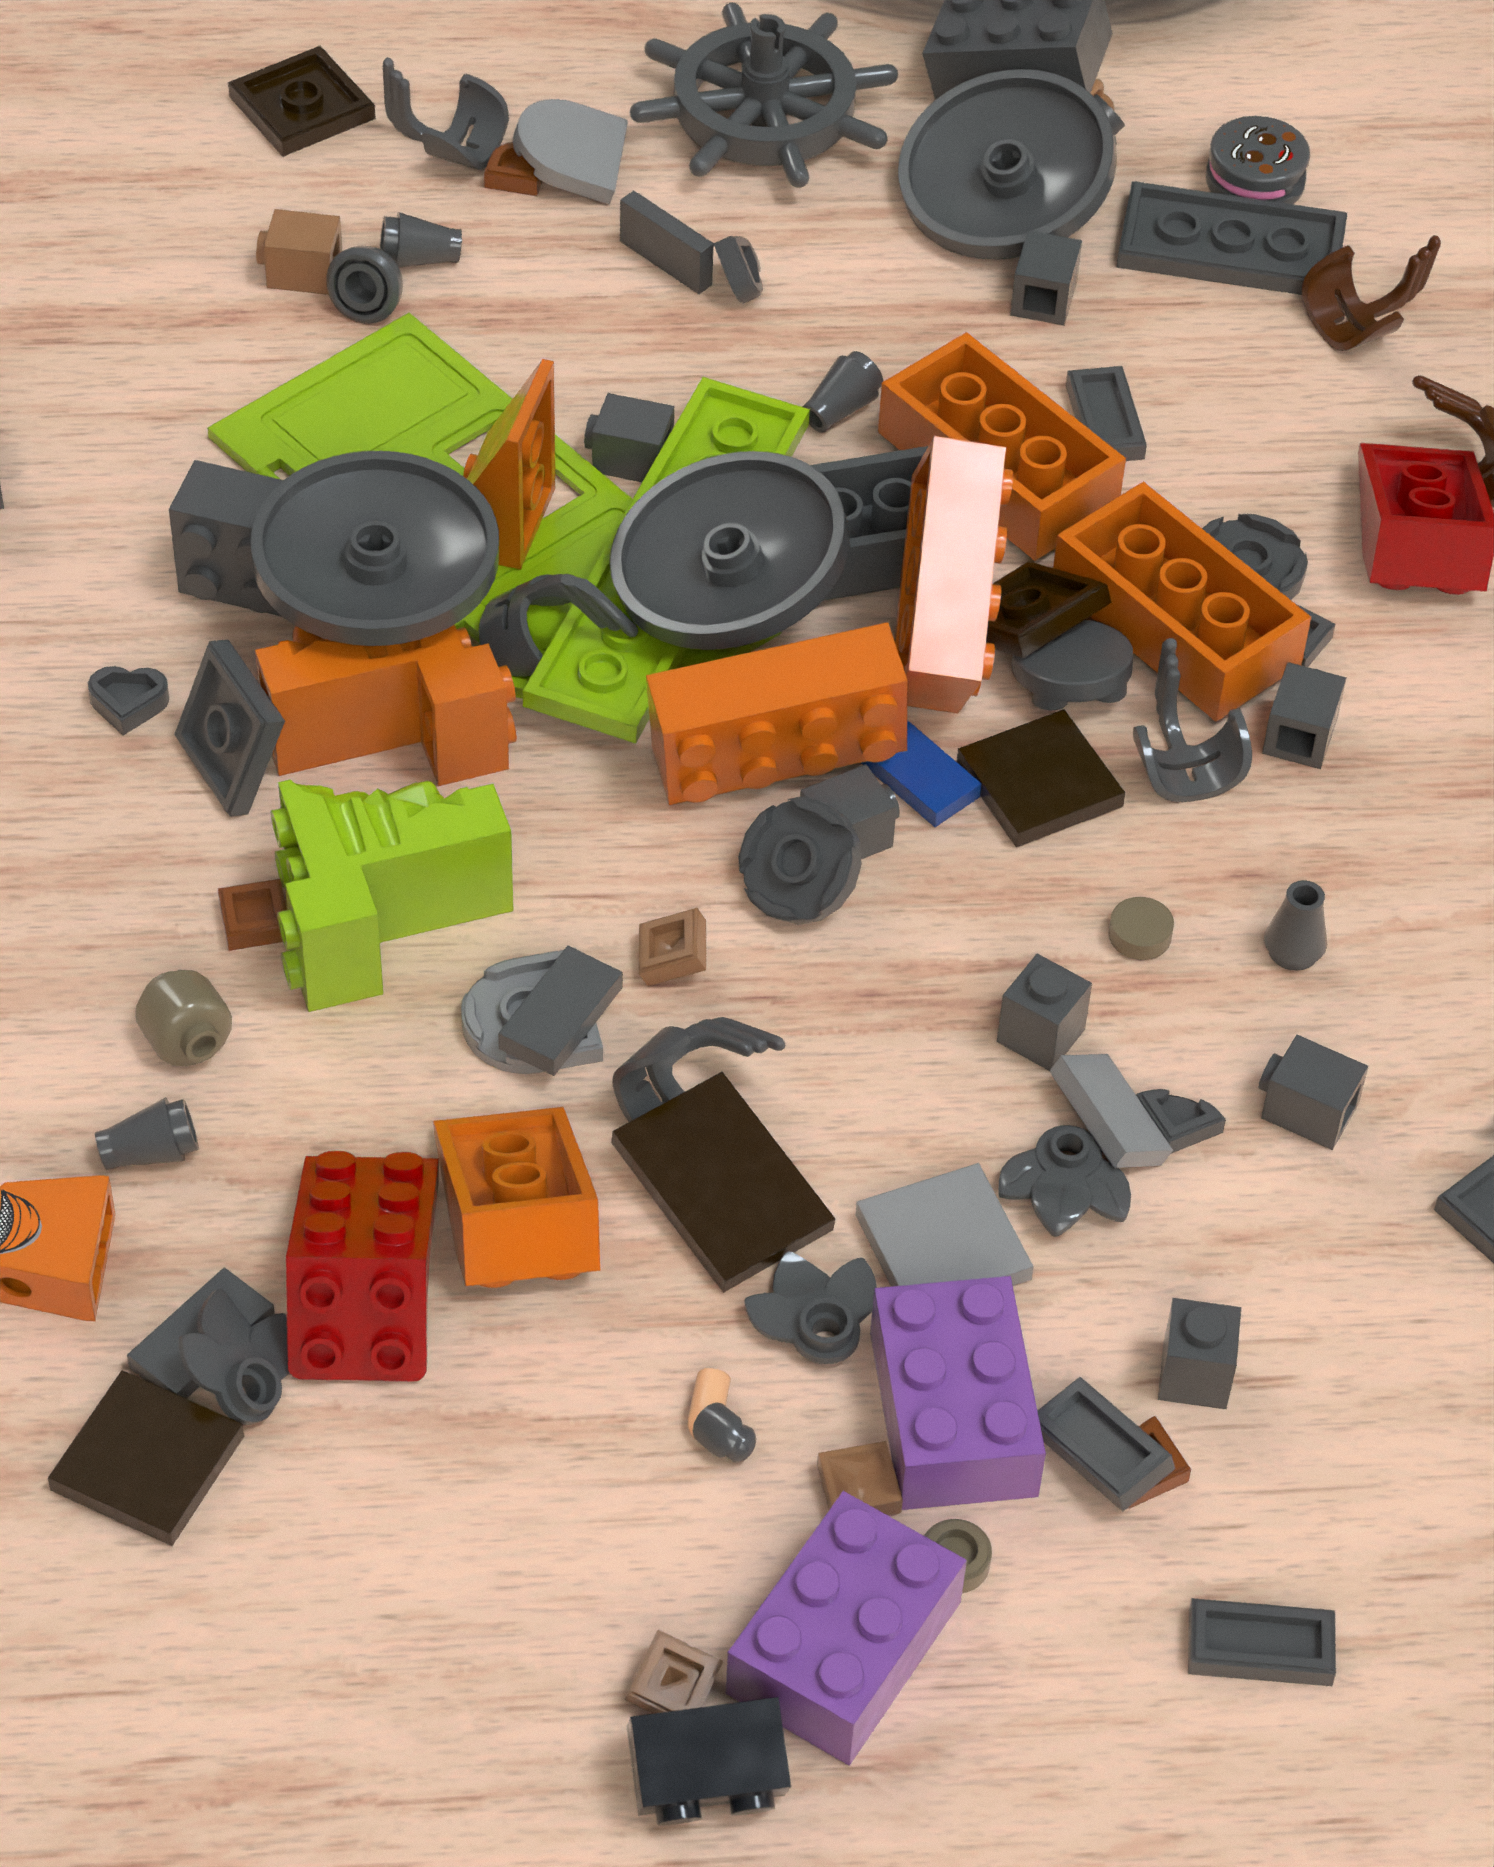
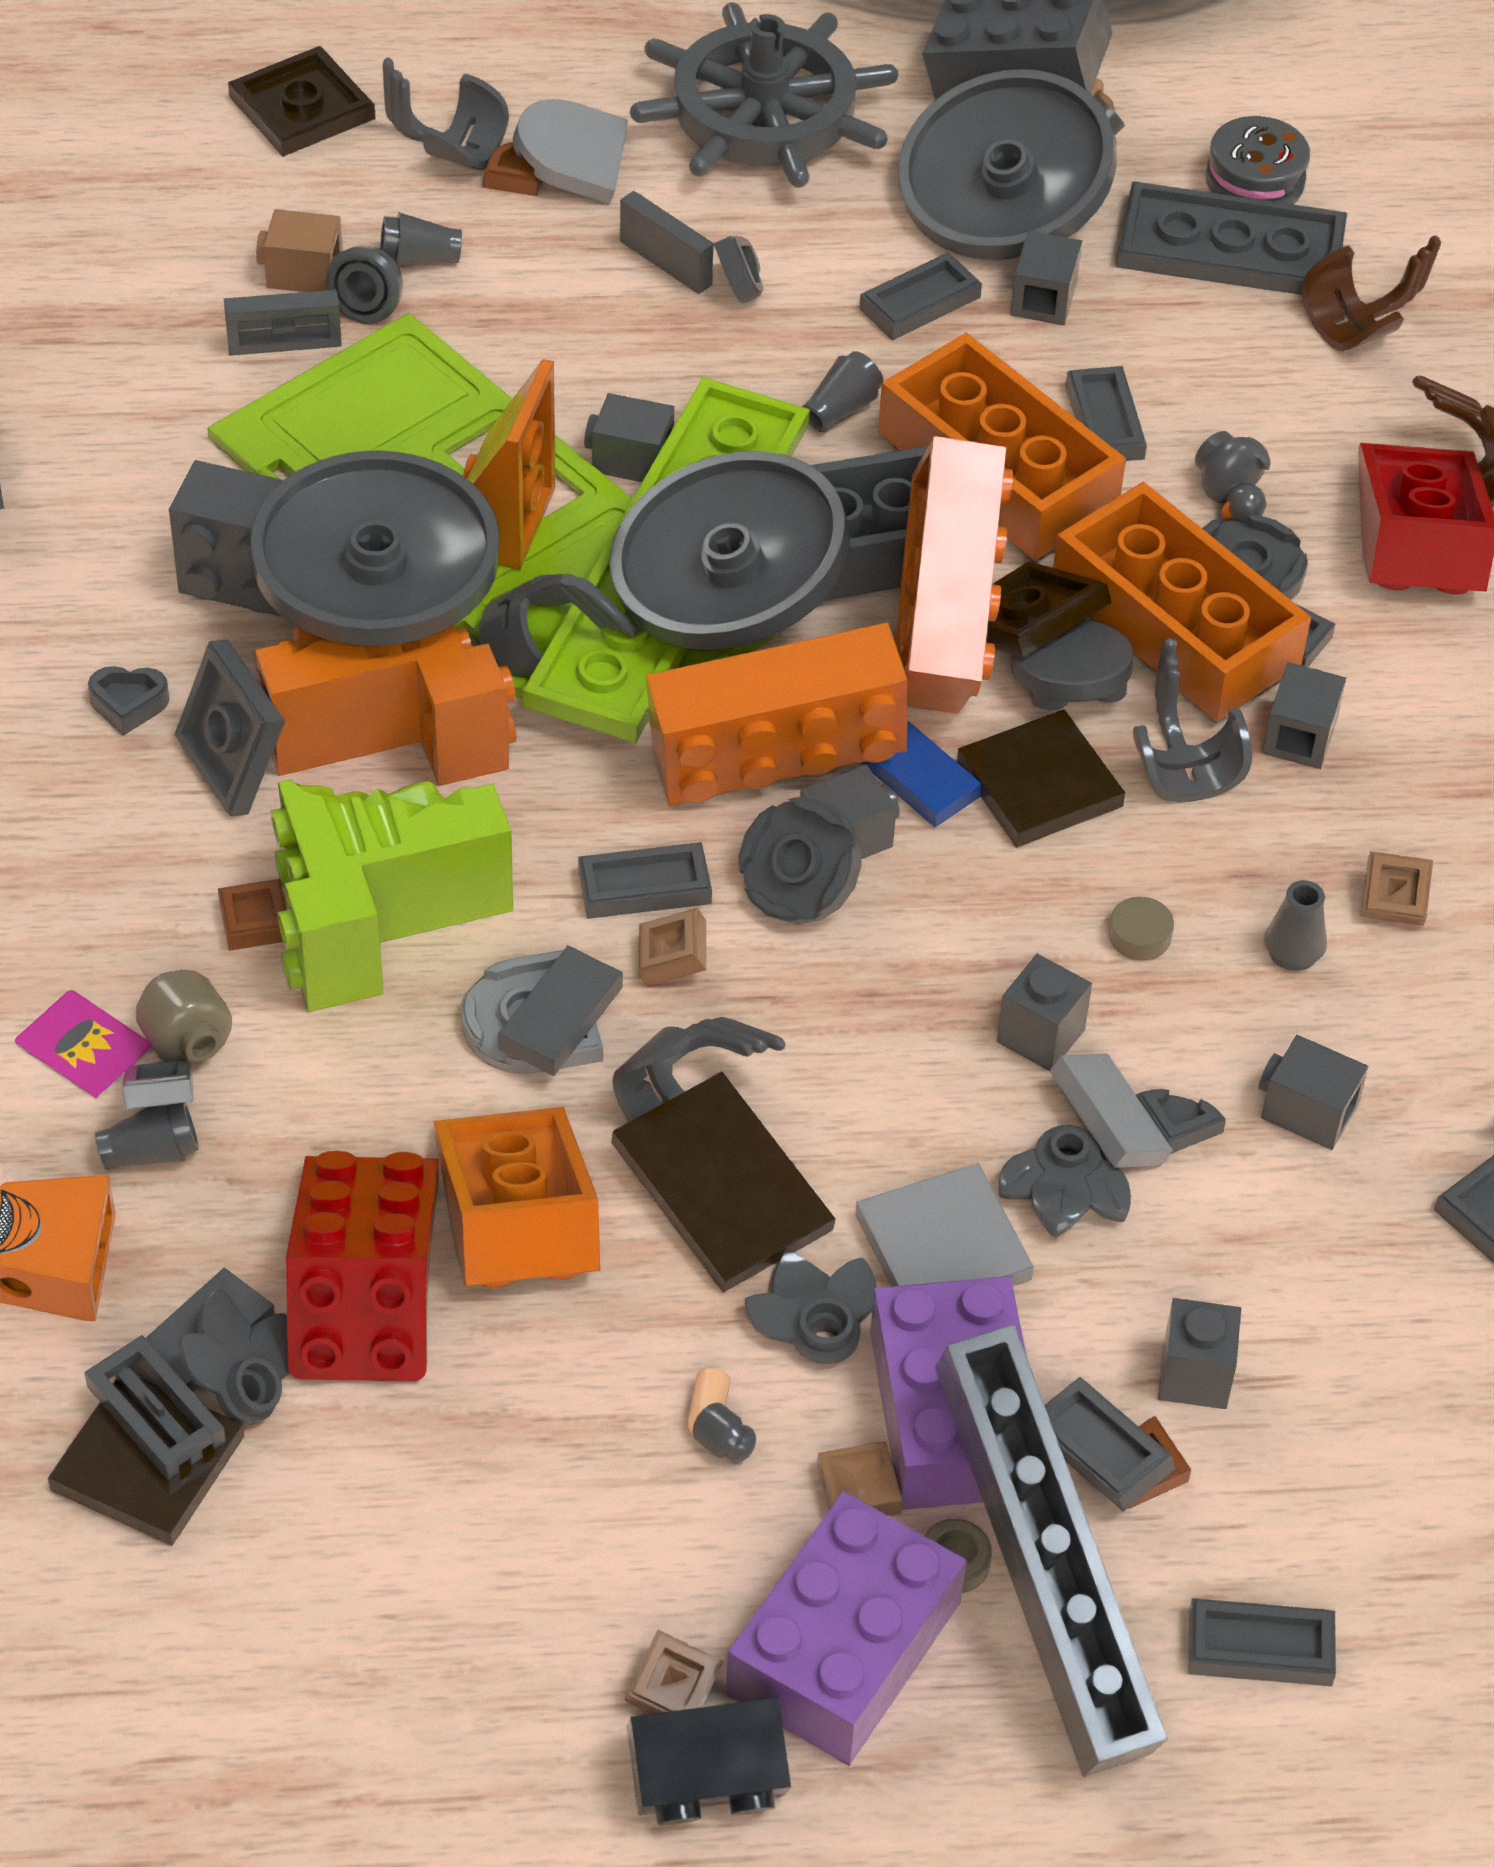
none -> dark pink sticker [15,990,152,1098]
none -> dark grey tile [84,1335,226,1481]
none -> tile [122,1059,193,1109]
none -> dark grey tile [224,289,342,356]
none -> dark grey tile [578,842,712,919]
none -> dark grey tile [859,252,982,340]
none -> dark grey brick [935,1324,1168,1777]
none -> dark grey animal [1195,431,1271,522]
none -> medium nougat tile [1361,851,1433,925]

